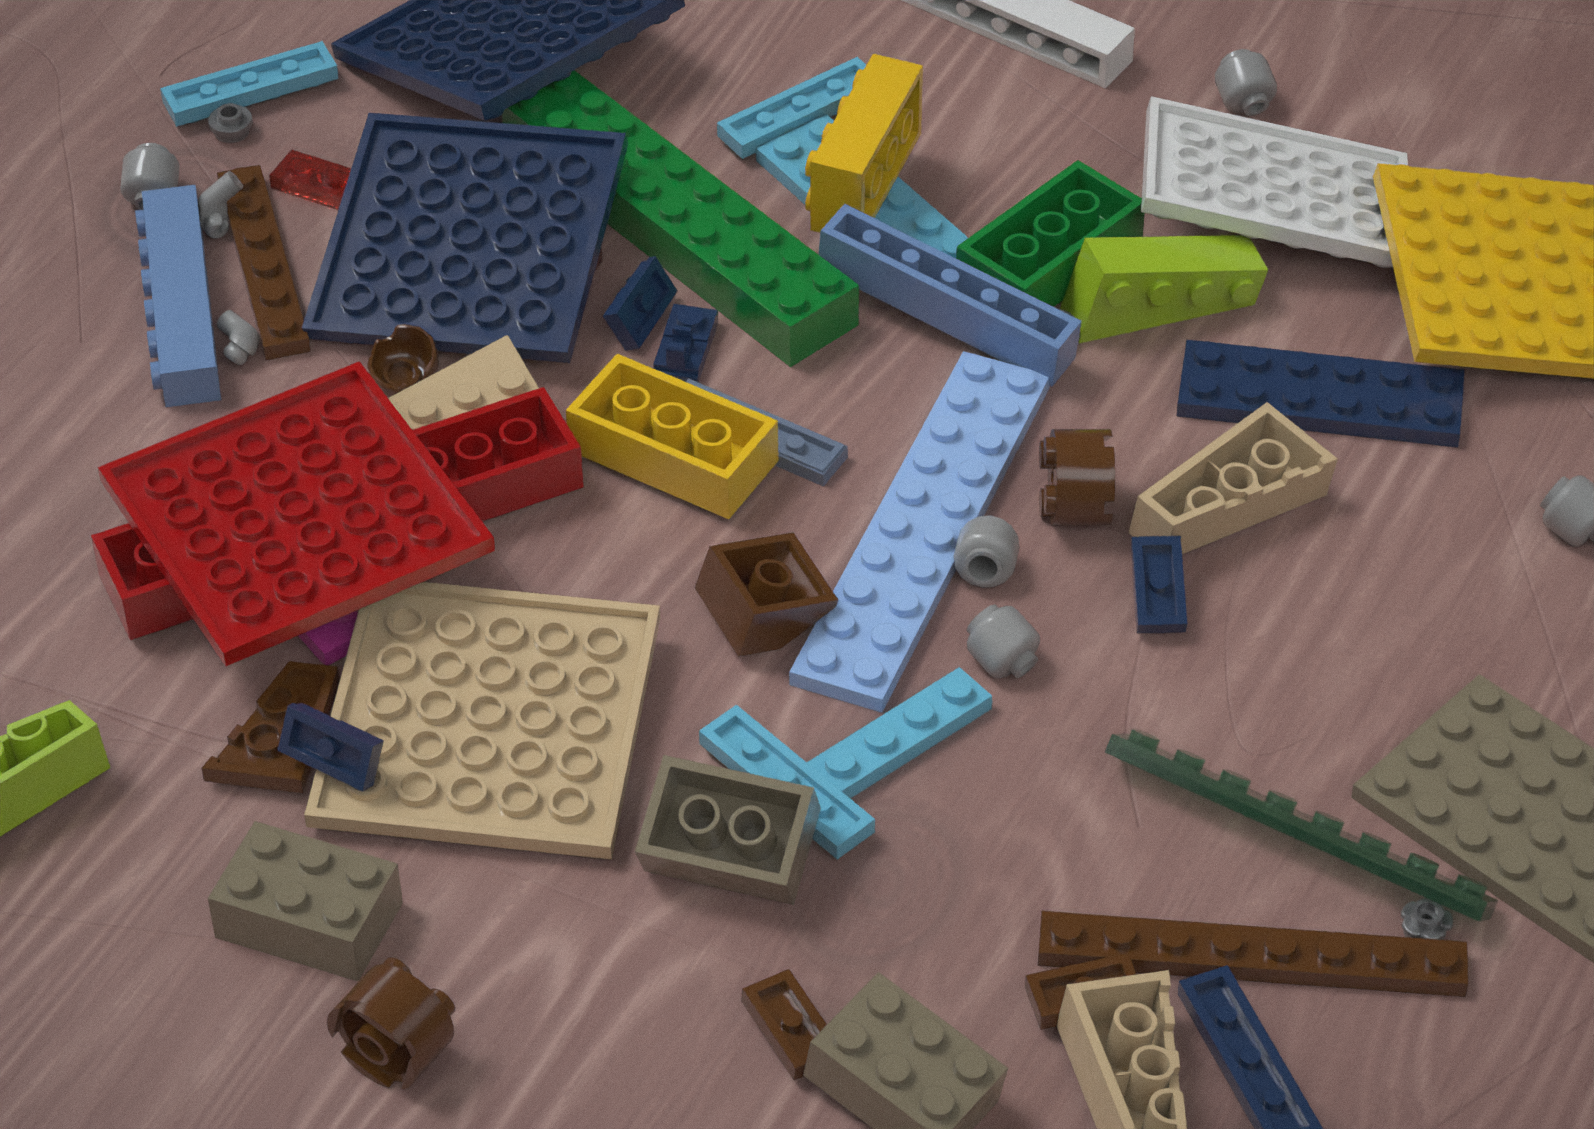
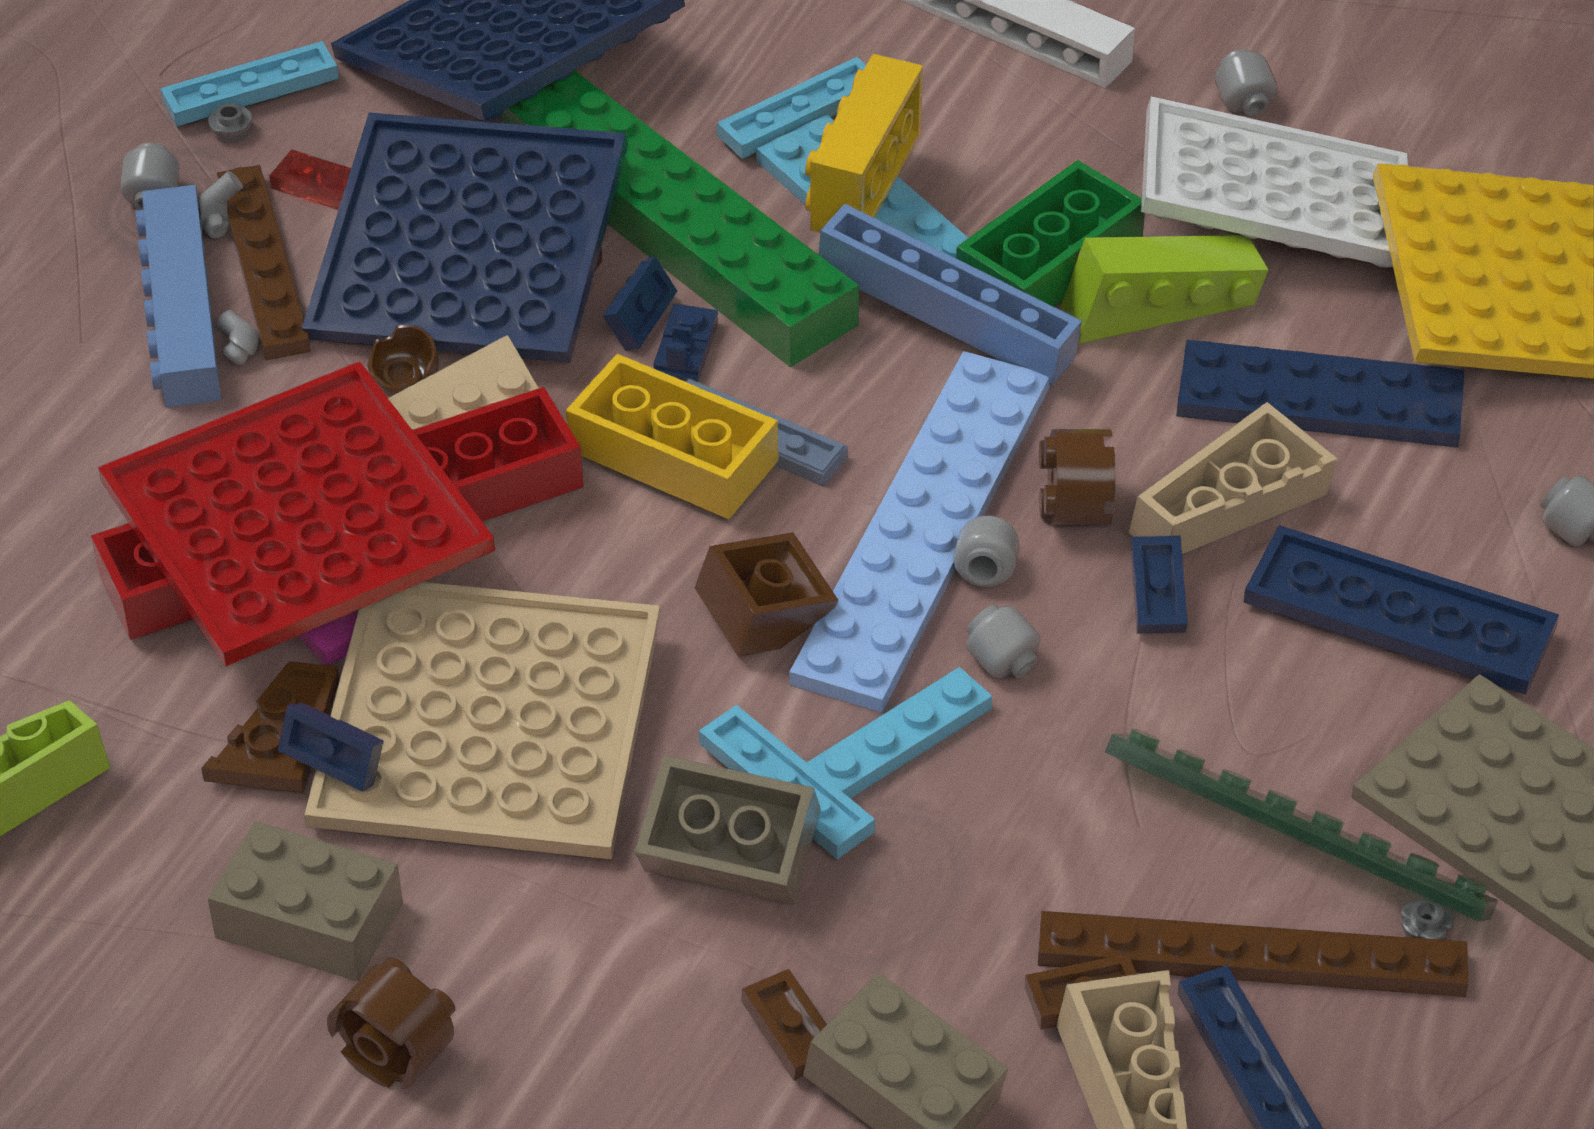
none -> dark blue plate [1243,525,1559,695]

